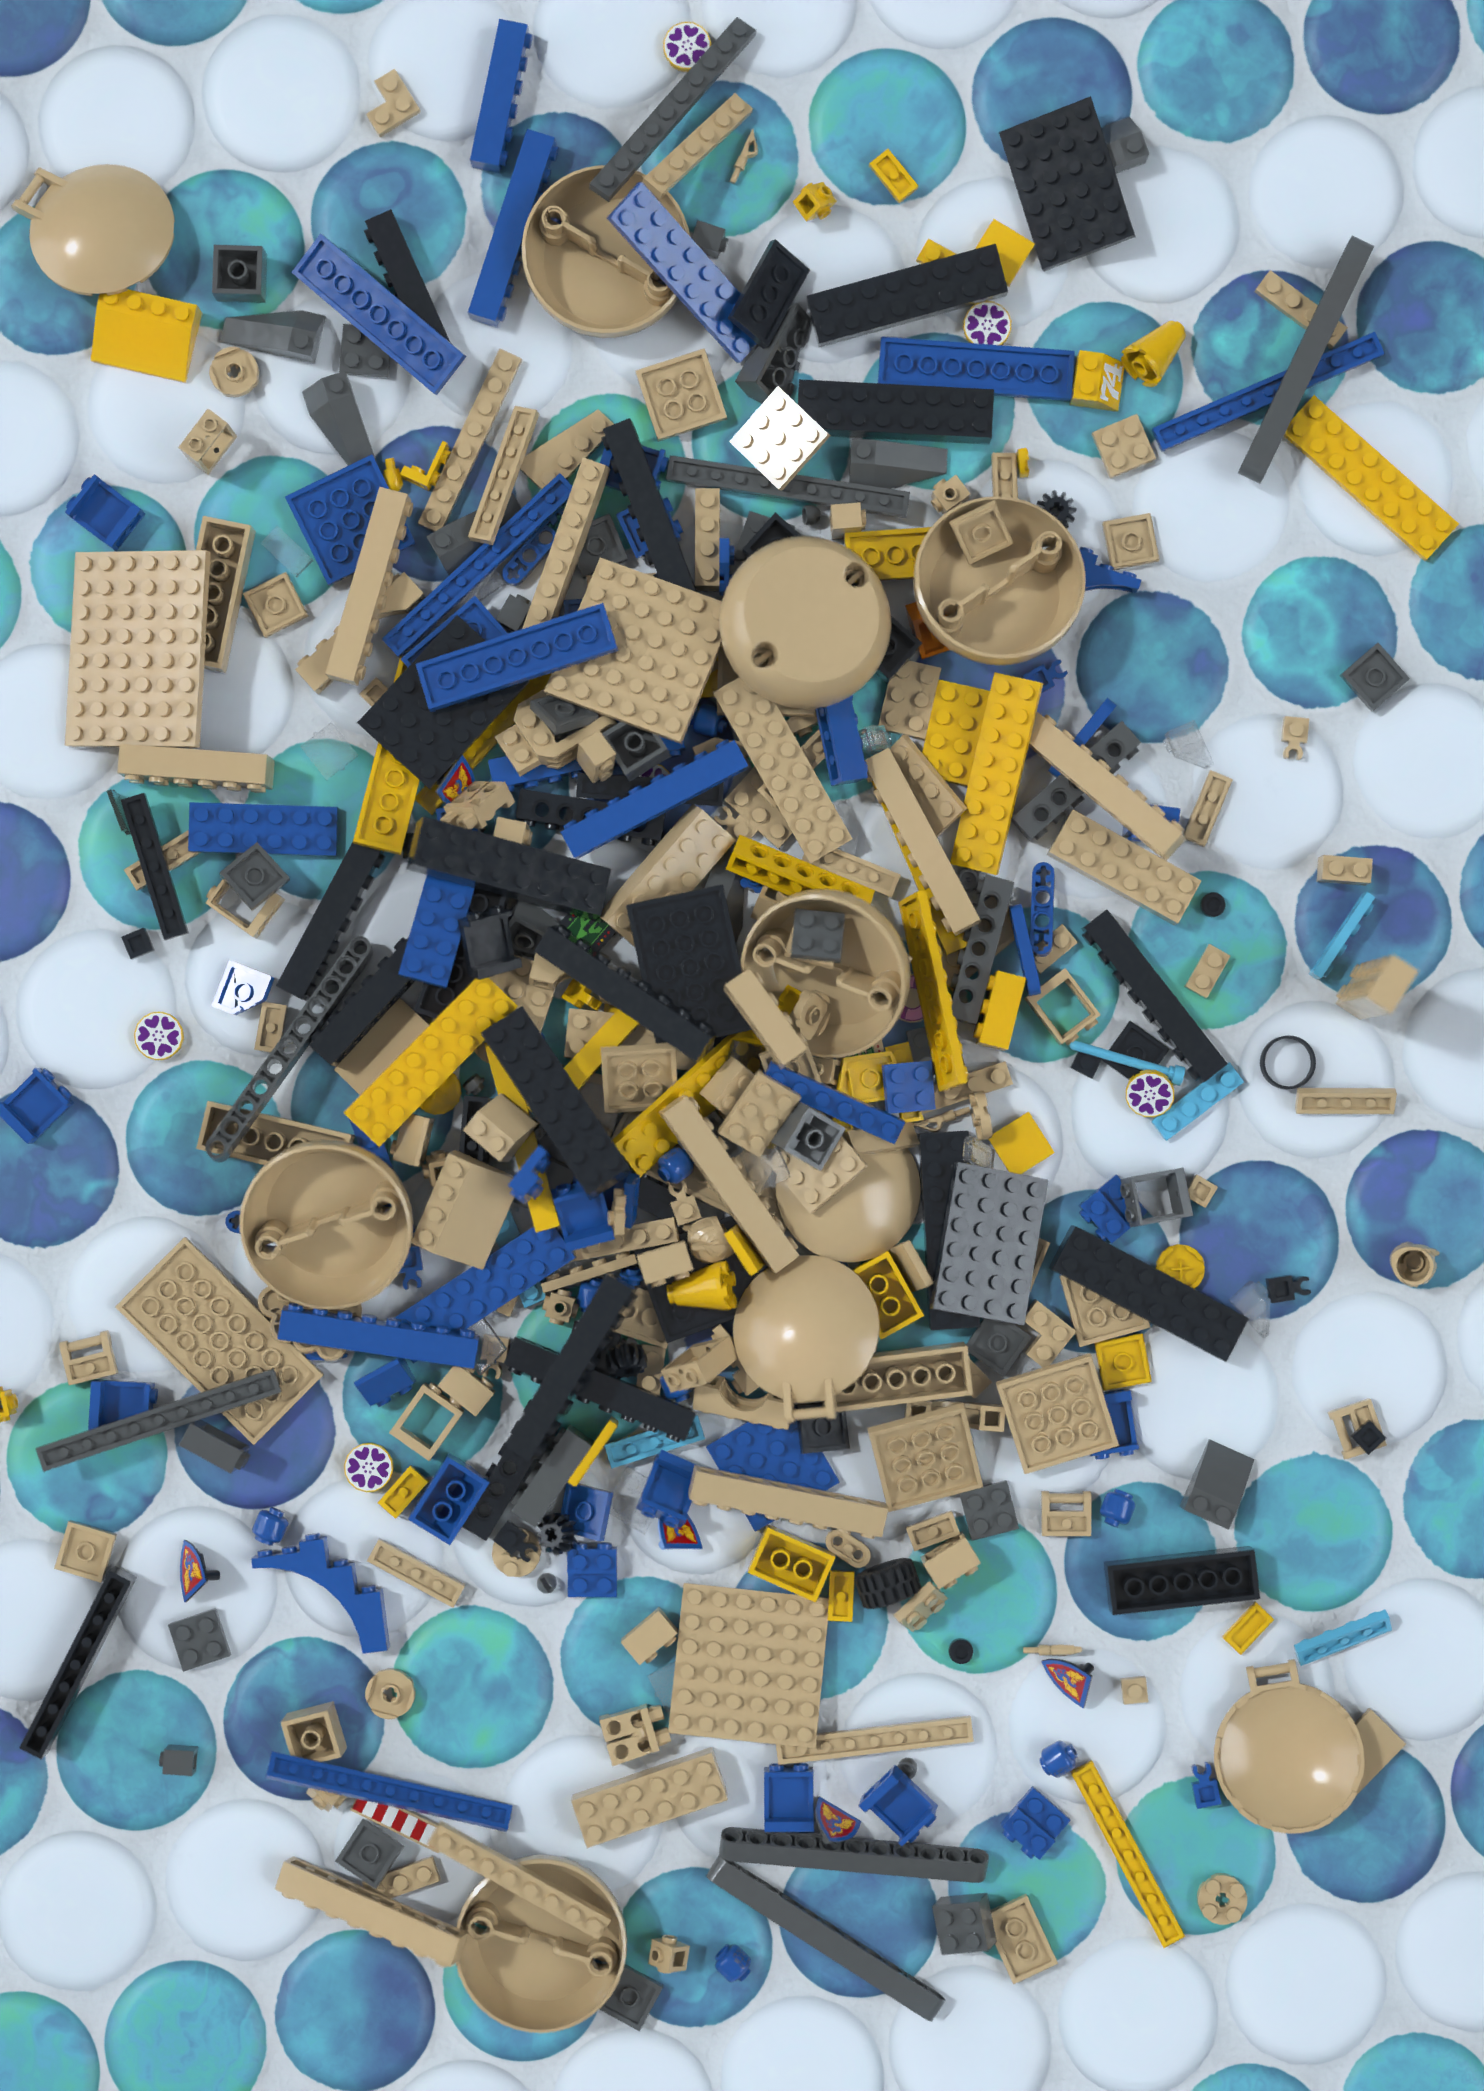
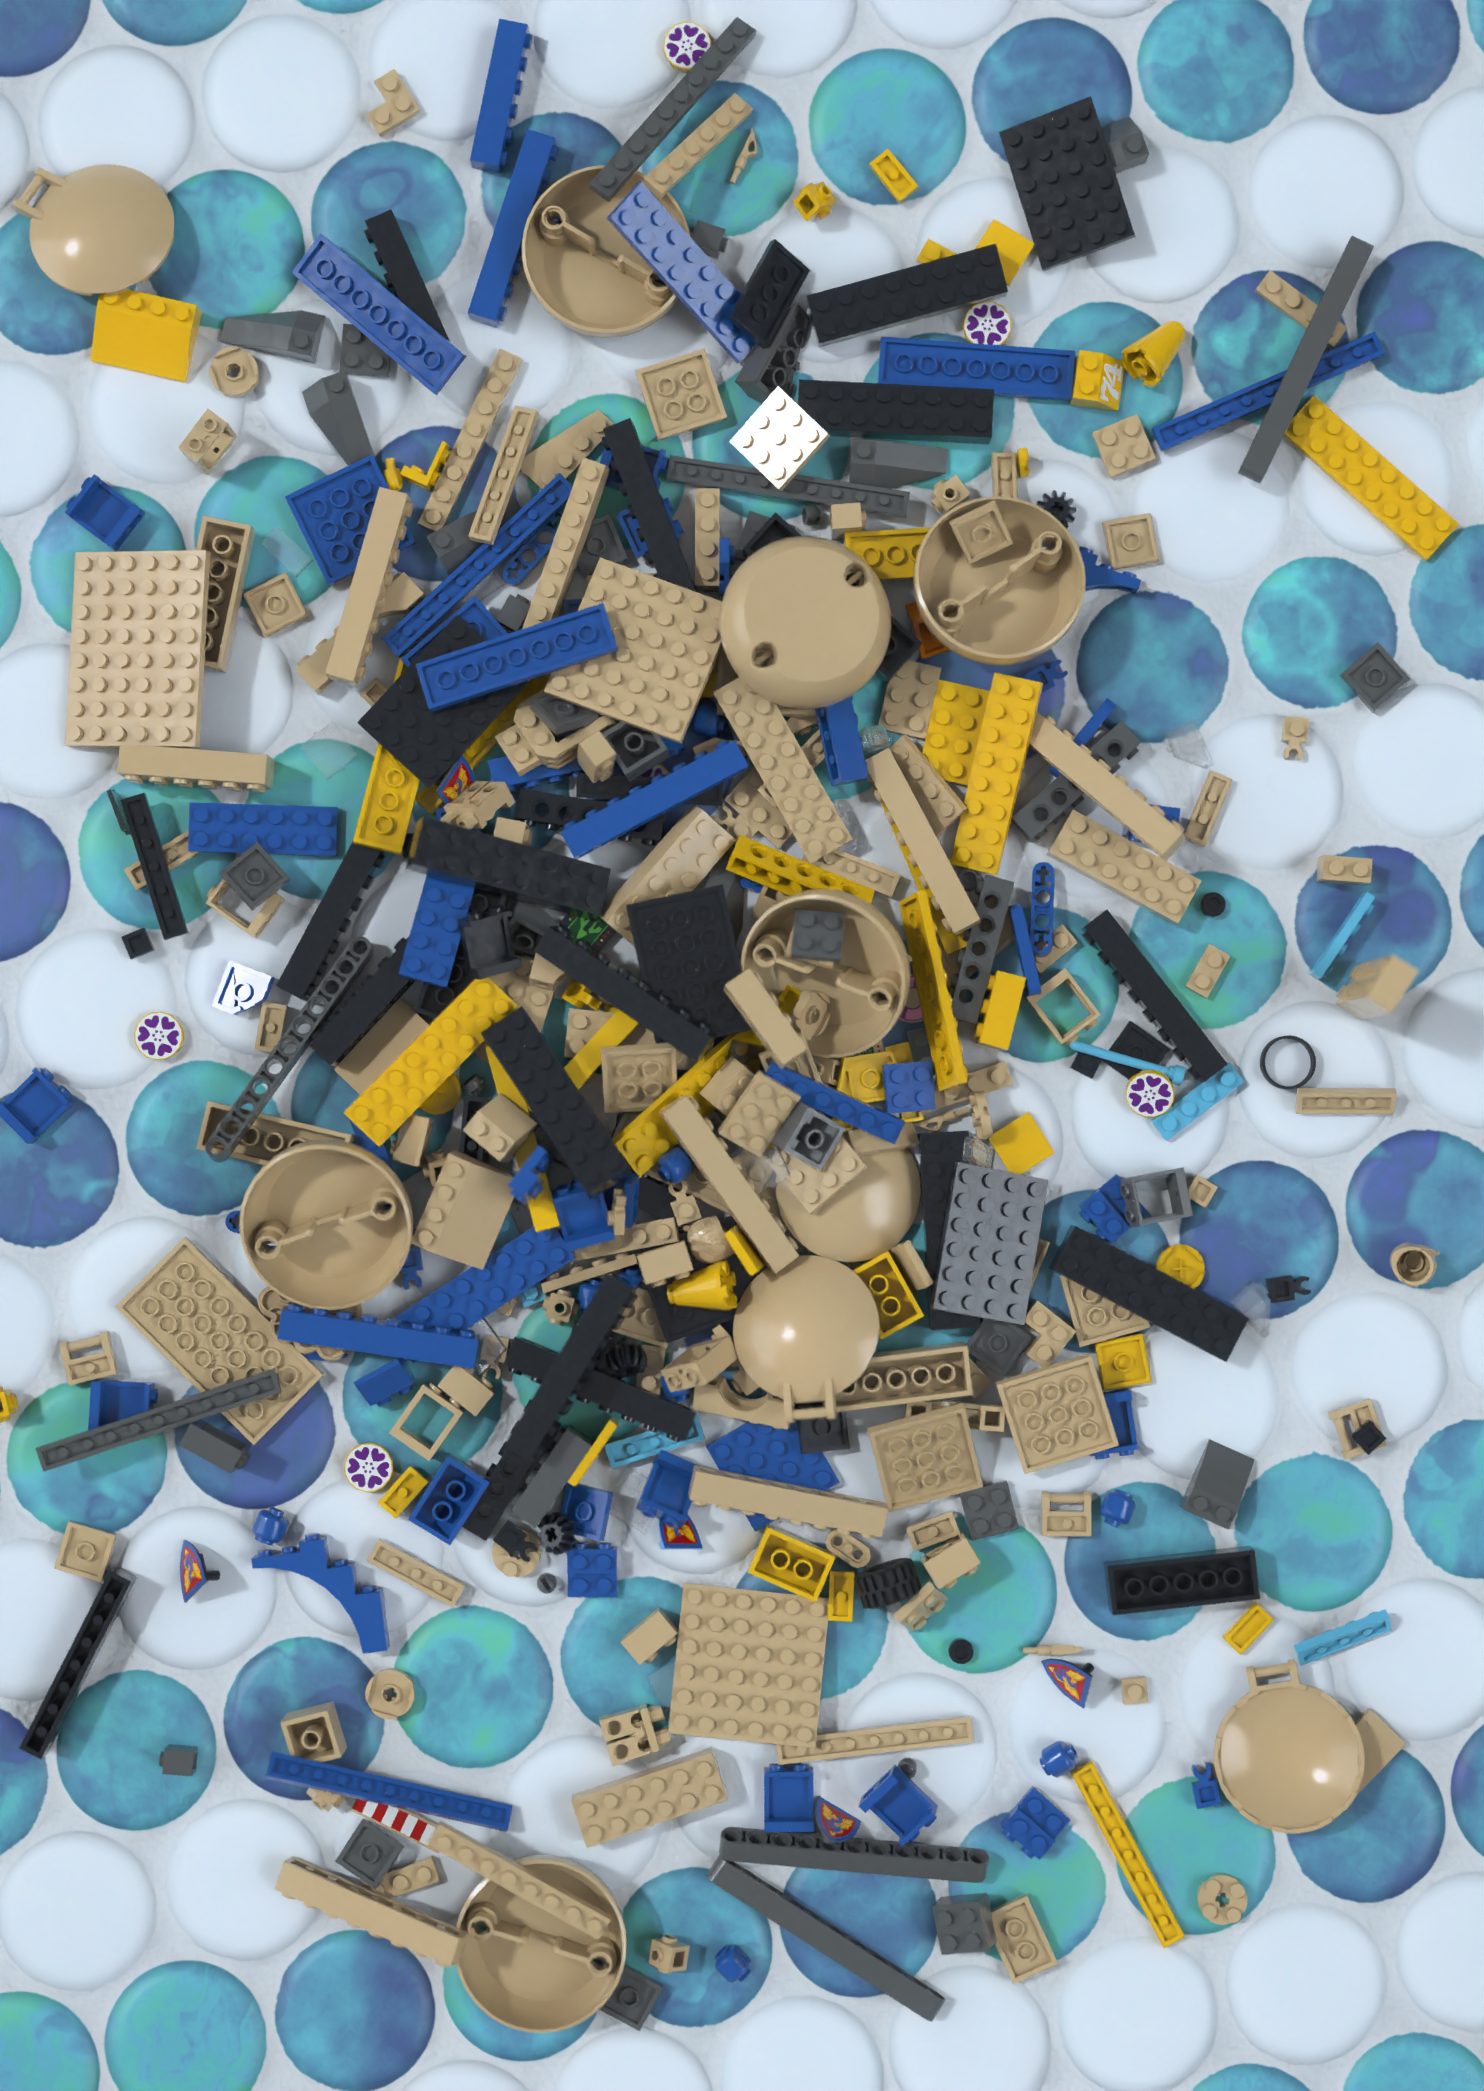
dark grey plate [168,1608,231,1672] -> none
dark grey brick [212,245,267,303] -> none

